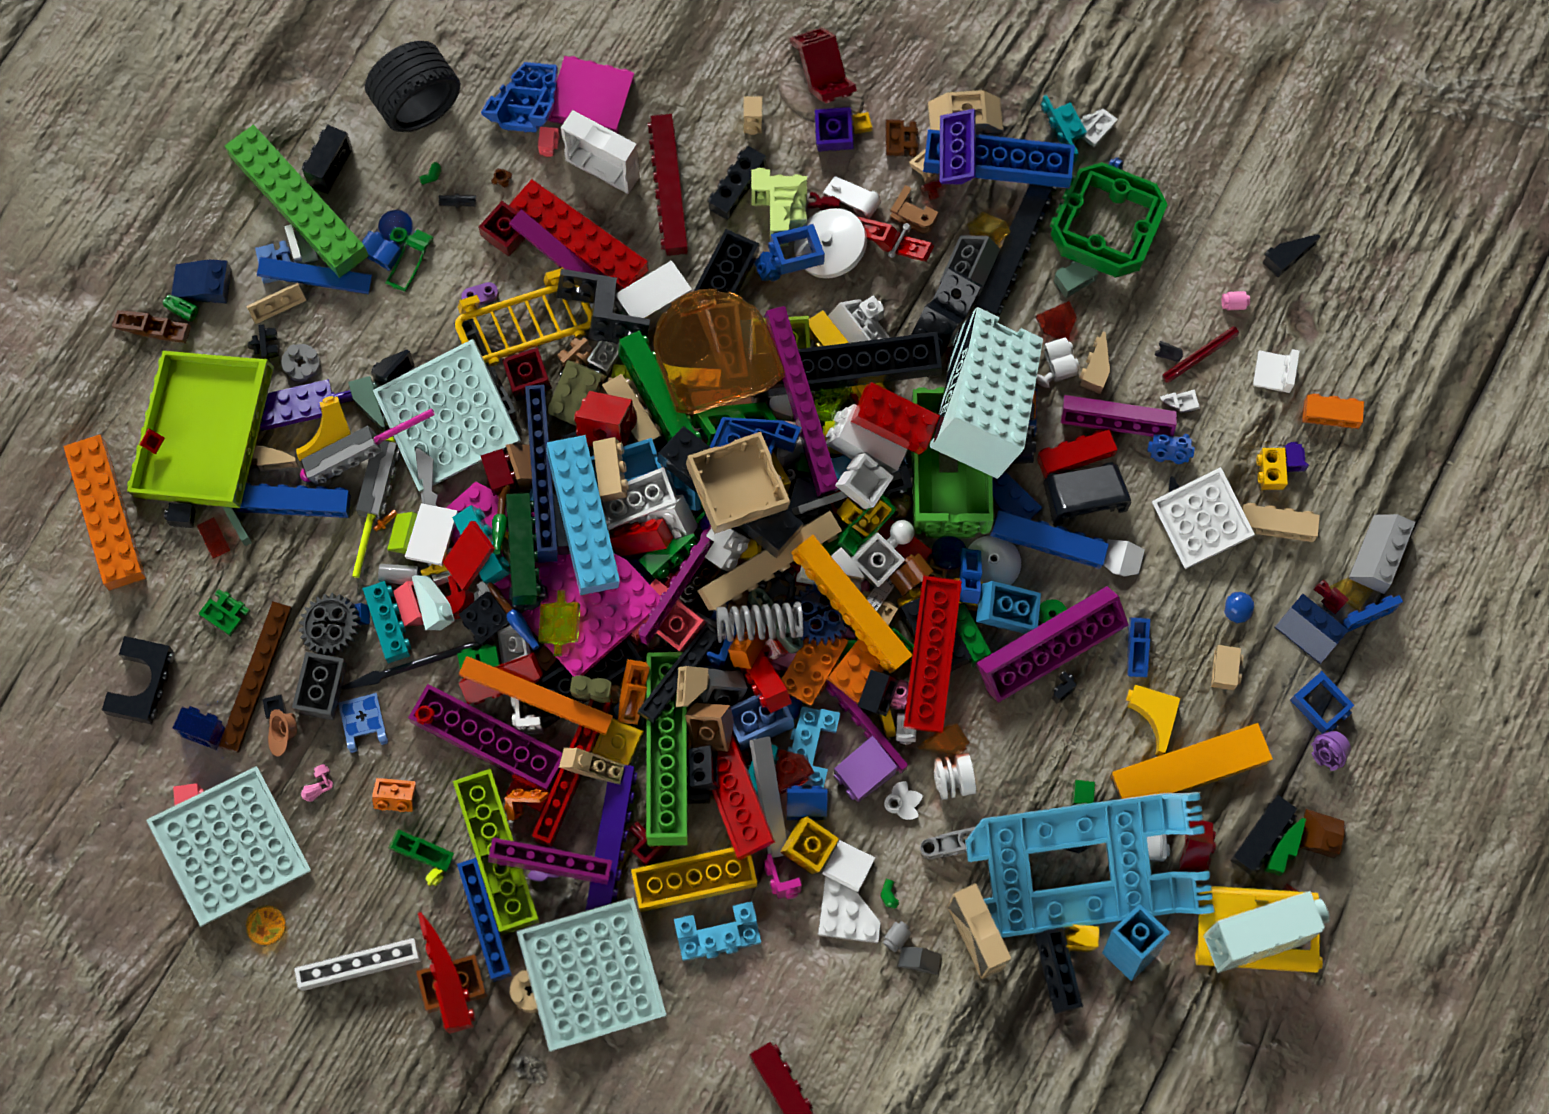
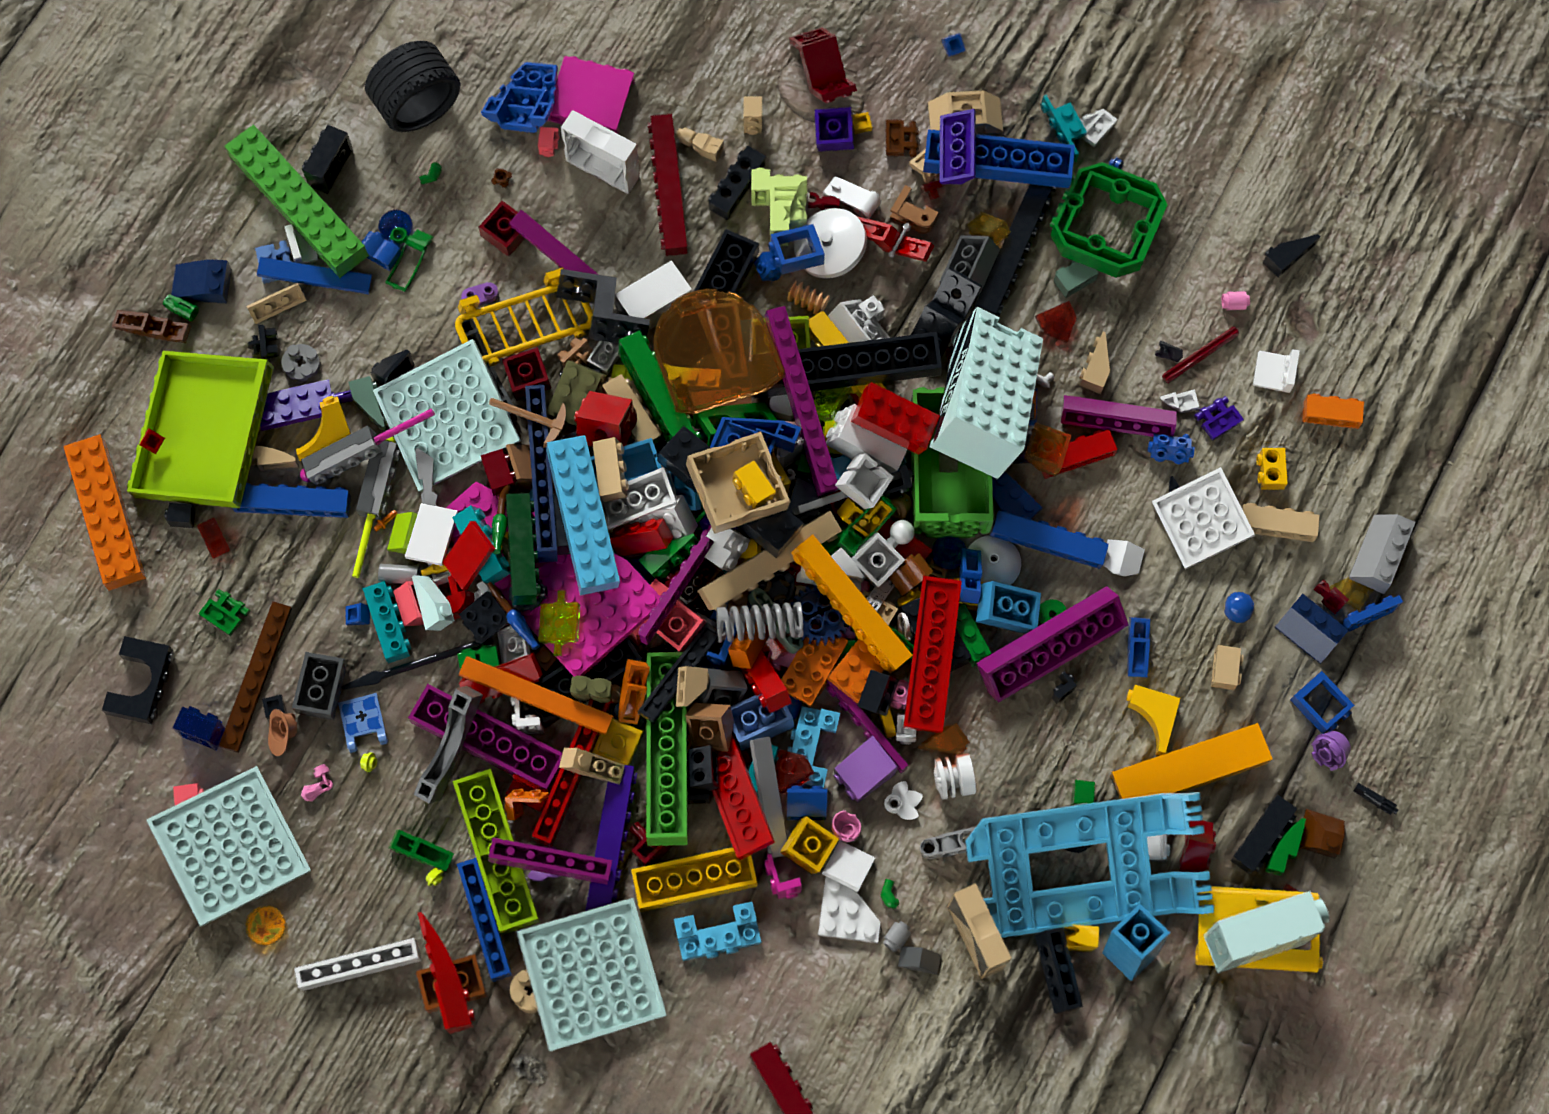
sand green tile [223,507,252,546] -> none
dark grey gear [299,593,361,656] -> none
orange bracket [372,778,416,812] -> none
red plate [415,705,435,725] -> none
black pin [439,194,476,208] -> none
red brick [509,179,649,292] -> none
white brick [1043,338,1080,382] -> none
black windscreen [1043,462,1132,525] -> none
dark purple window [1284,442,1309,472] -> none
none -> neon yellow plate [360,752,377,772]
none -> dark grey arch [414,686,483,804]
none -> medium nougat piece [489,398,566,448]
none -> tan piece [675,128,724,162]
none -> yellow brick [732,461,776,509]
none -> light nougat piece [788,281,830,315]
none -> bright pink hair [831,810,861,842]
none -> white piece [897,613,914,641]
none -> blue slope [941,33,966,56]
none -> clear orange slope [1024,422,1071,476]
none -> dark purple plate [1194,396,1244,441]
none -> black piece [1353,782,1398,815]

